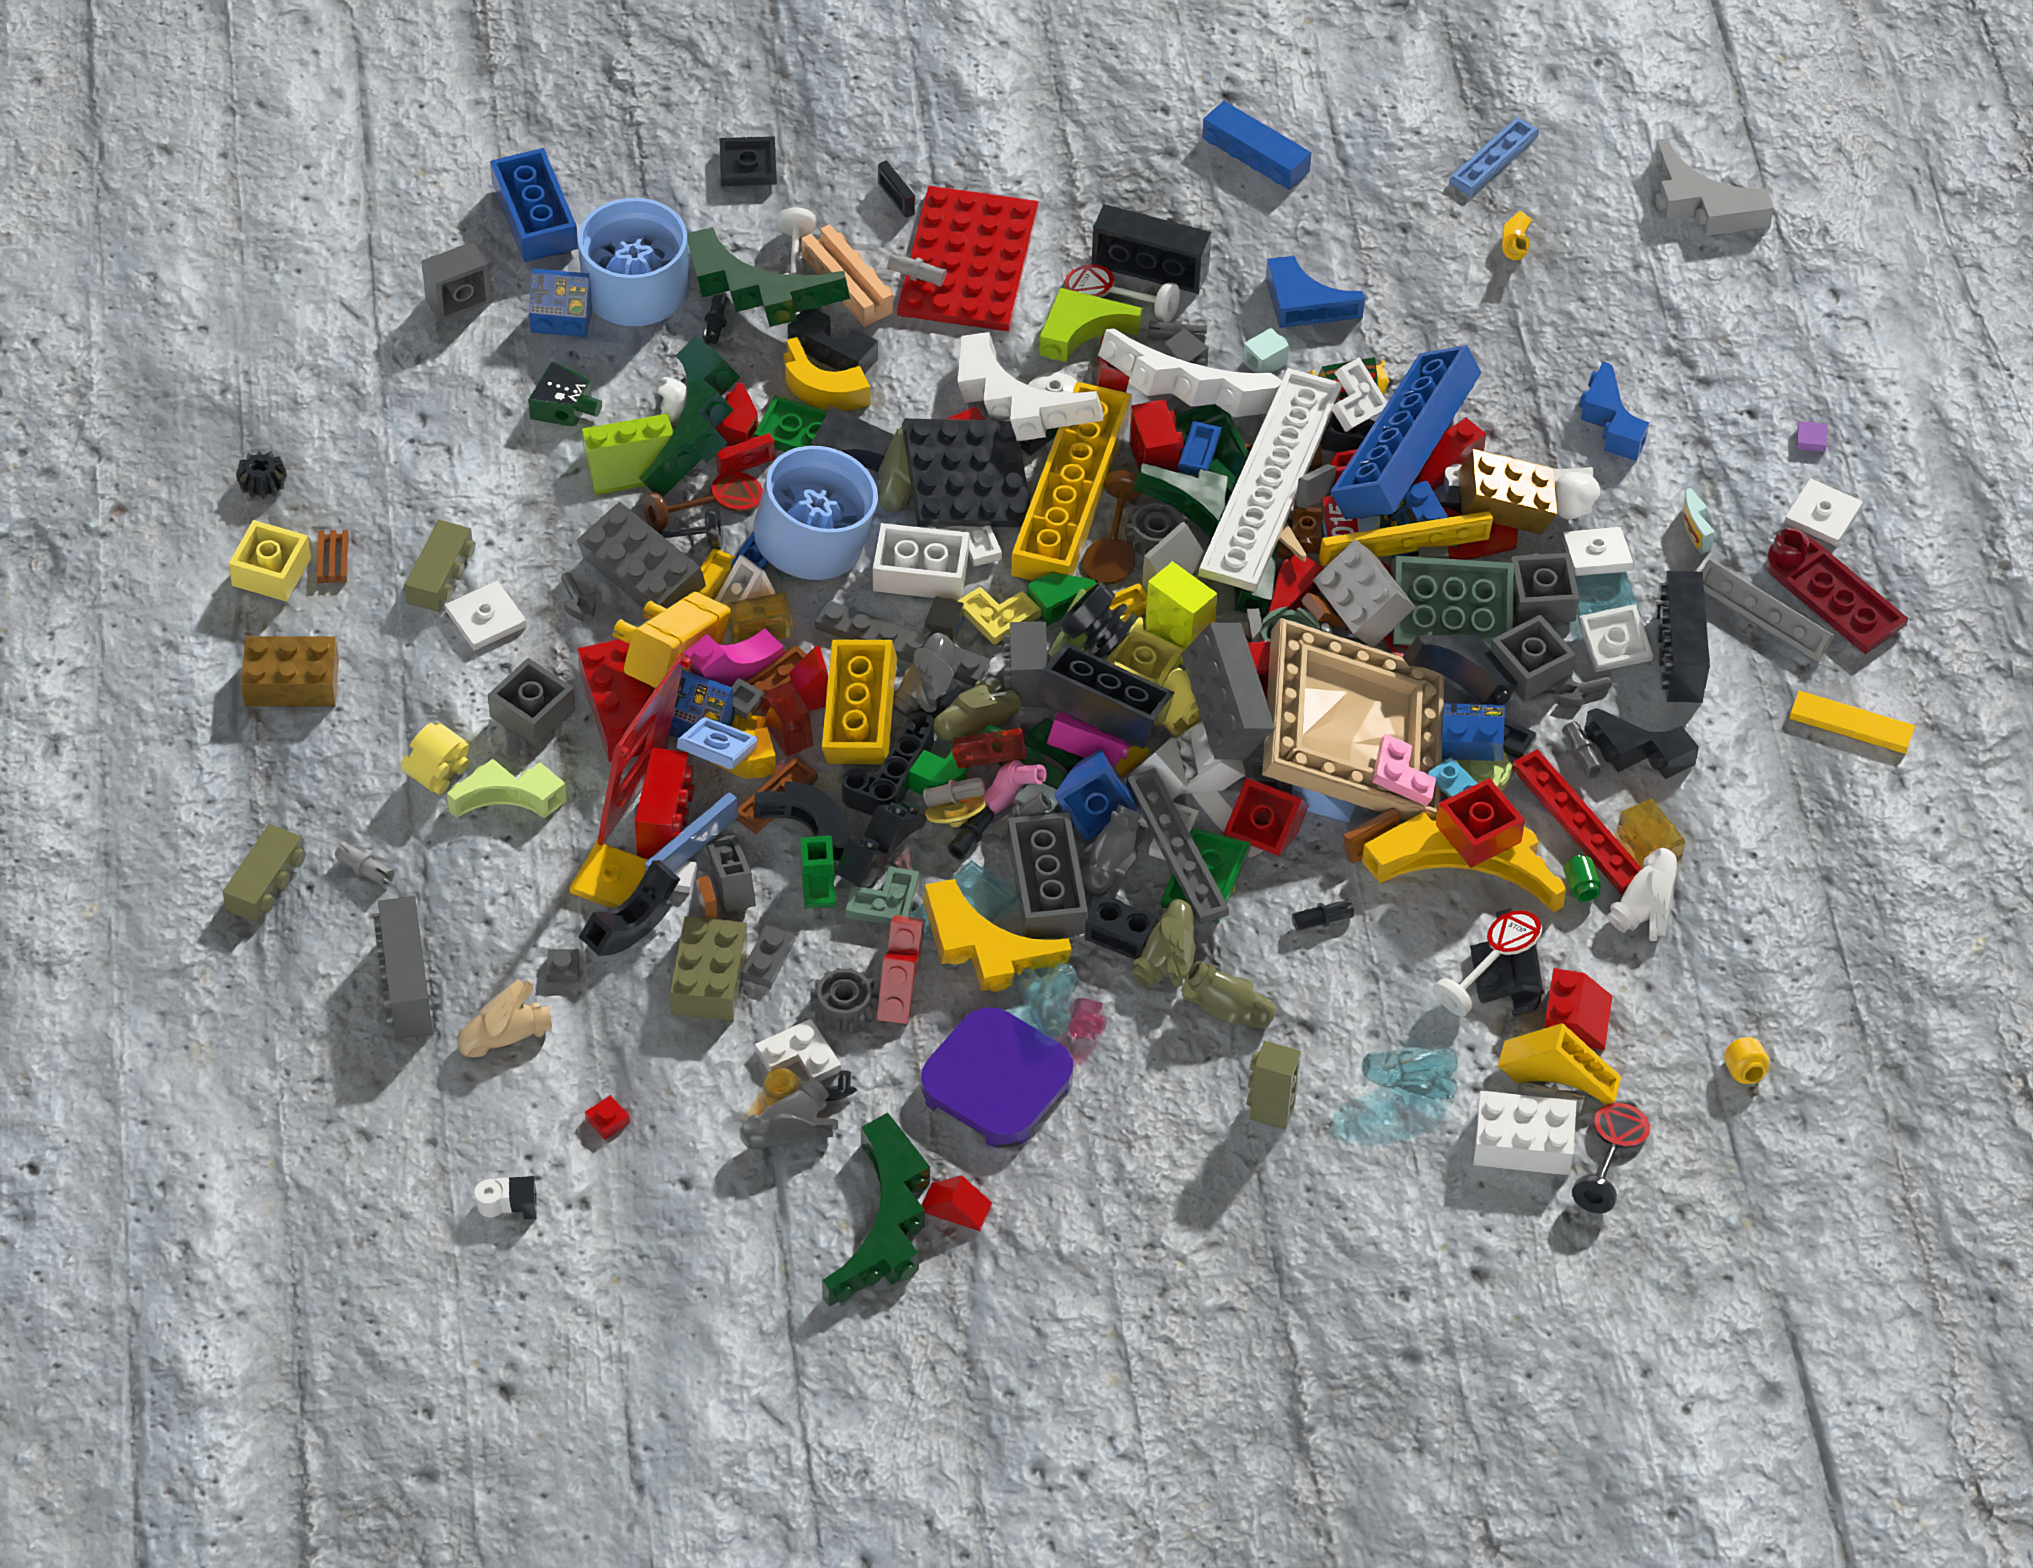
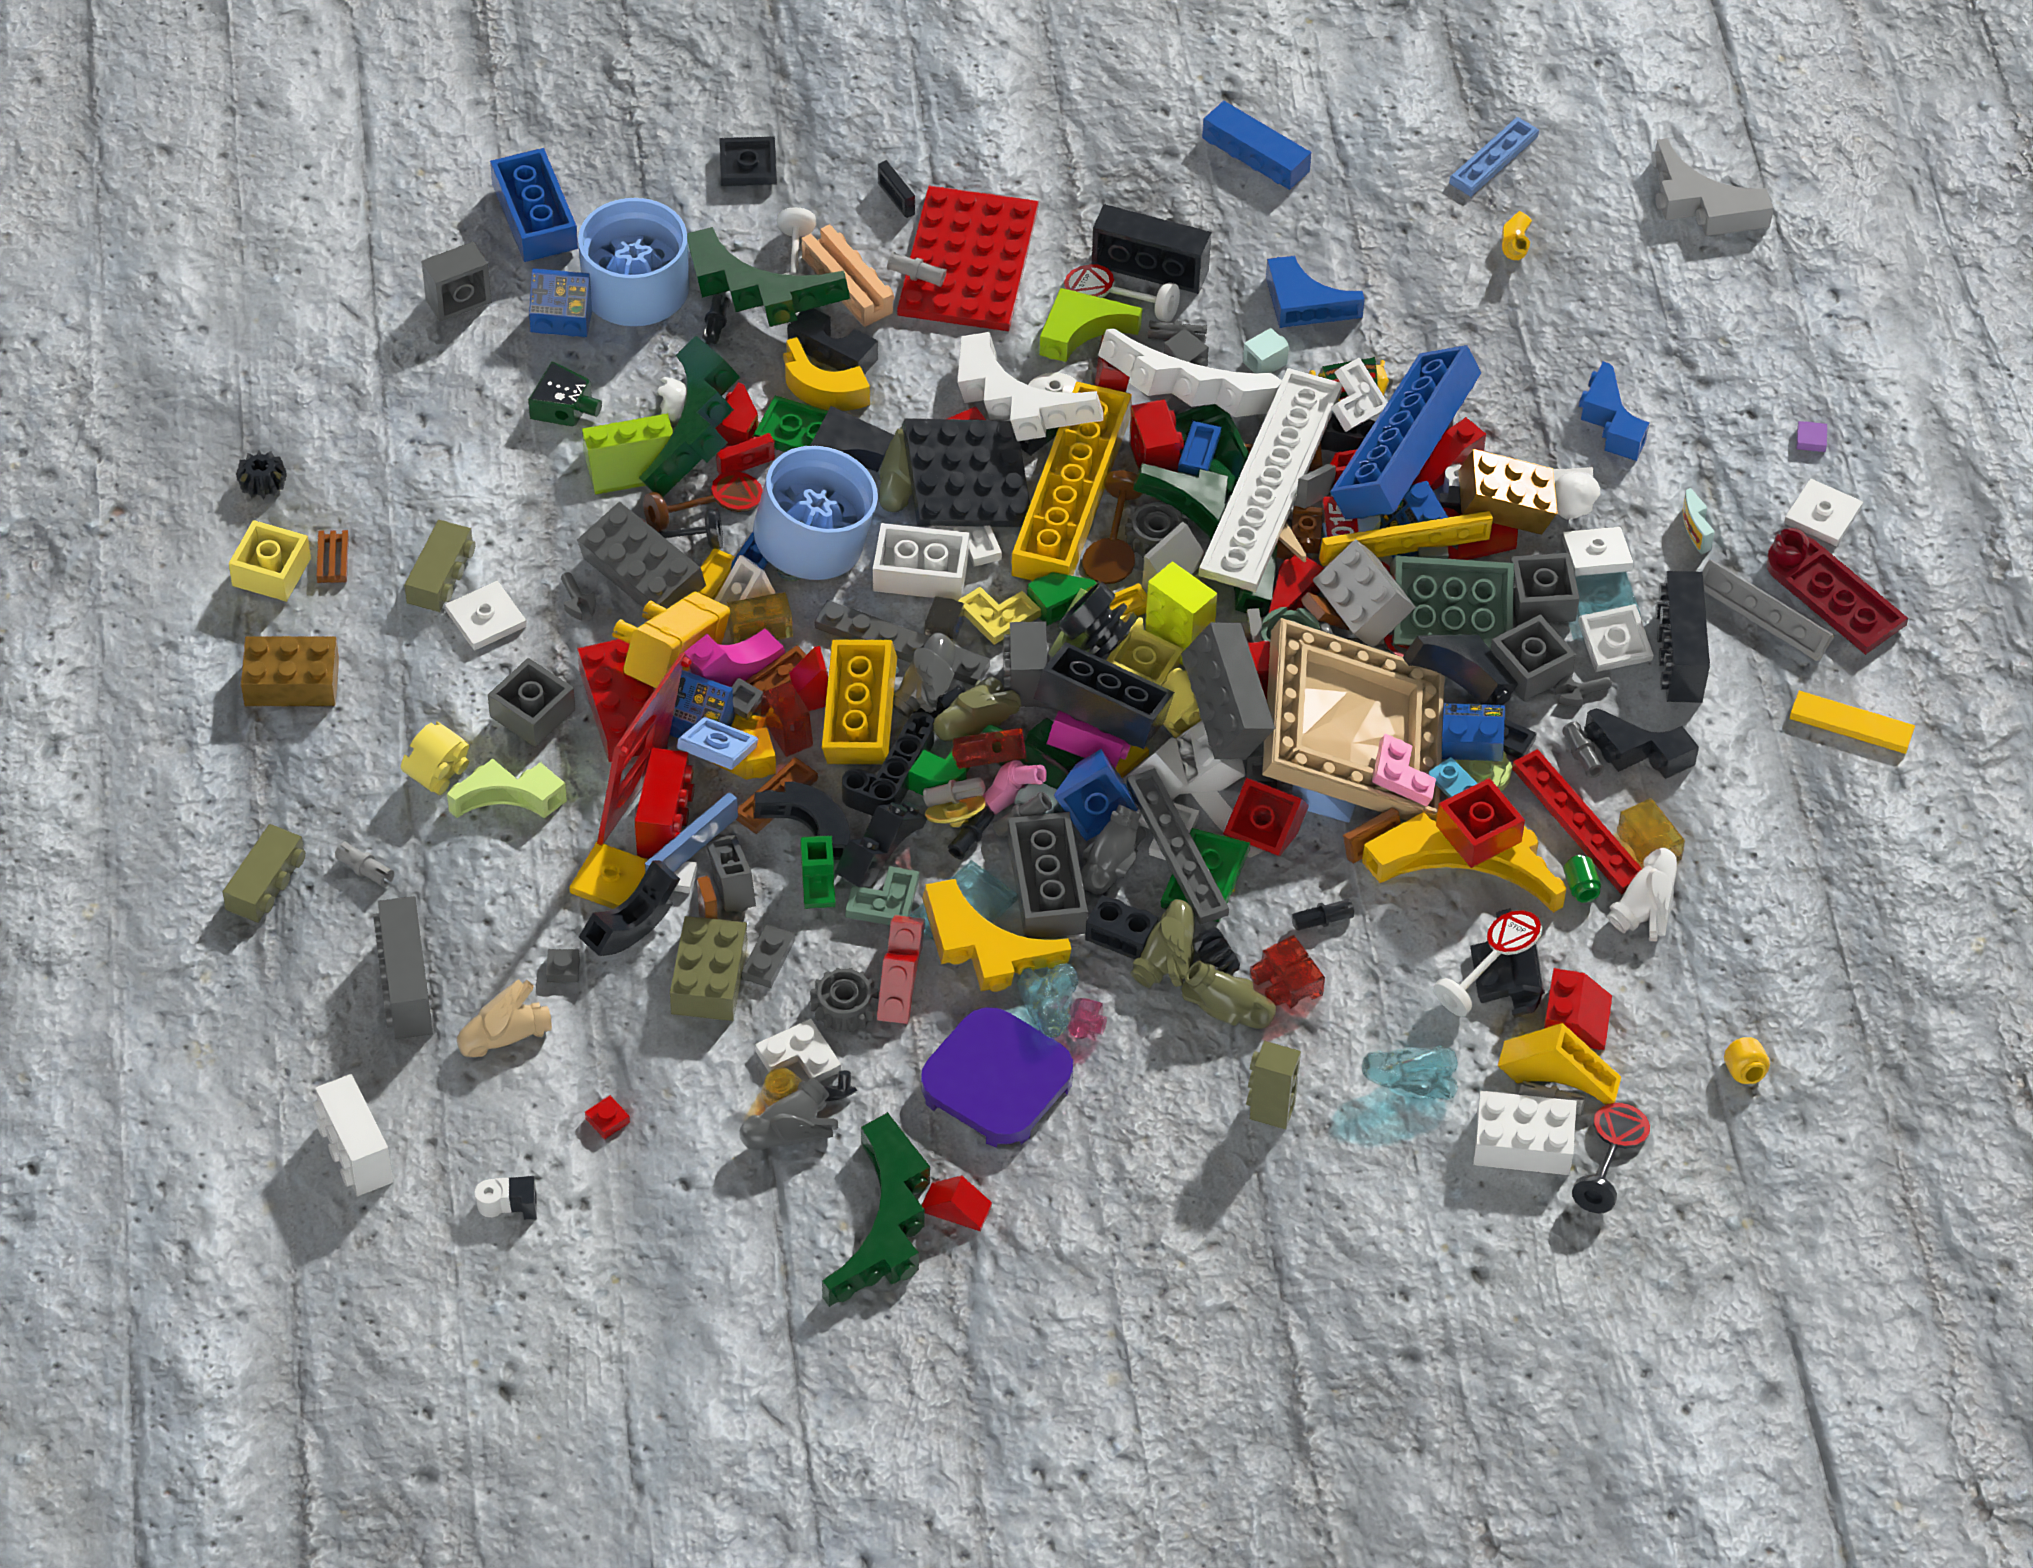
none -> white brick [313,1074,393,1197]
none -> black gear [1192,926,1240,976]
none -> clear red hips [1249,935,1325,1009]

